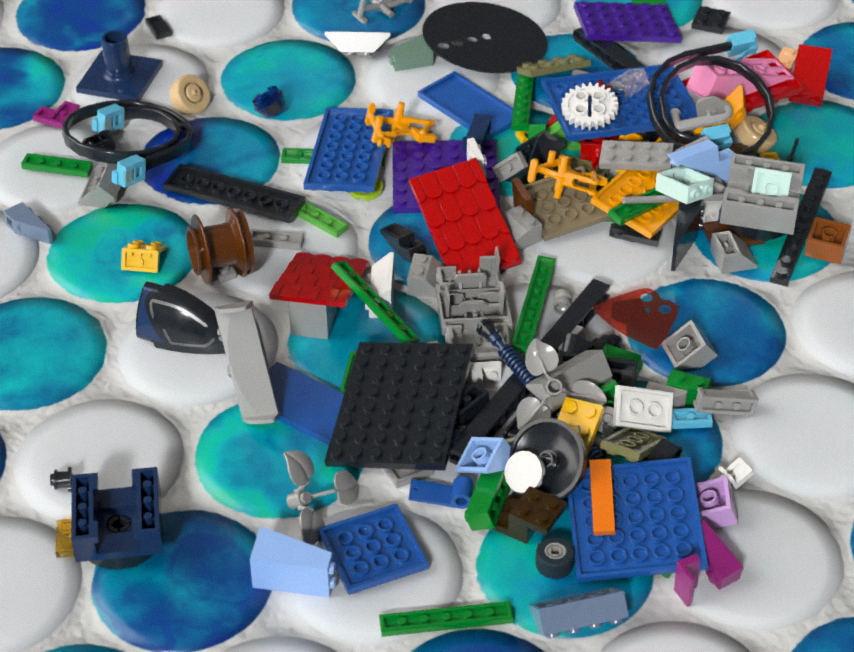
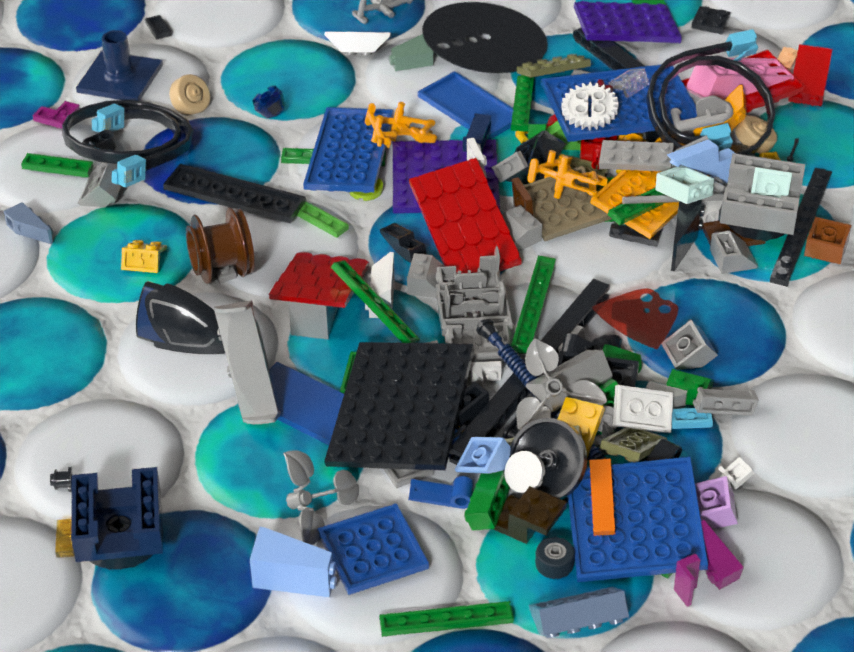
light grey tile [250,229,304,250] -> none
light grey wheel [553,289,572,315] -> none

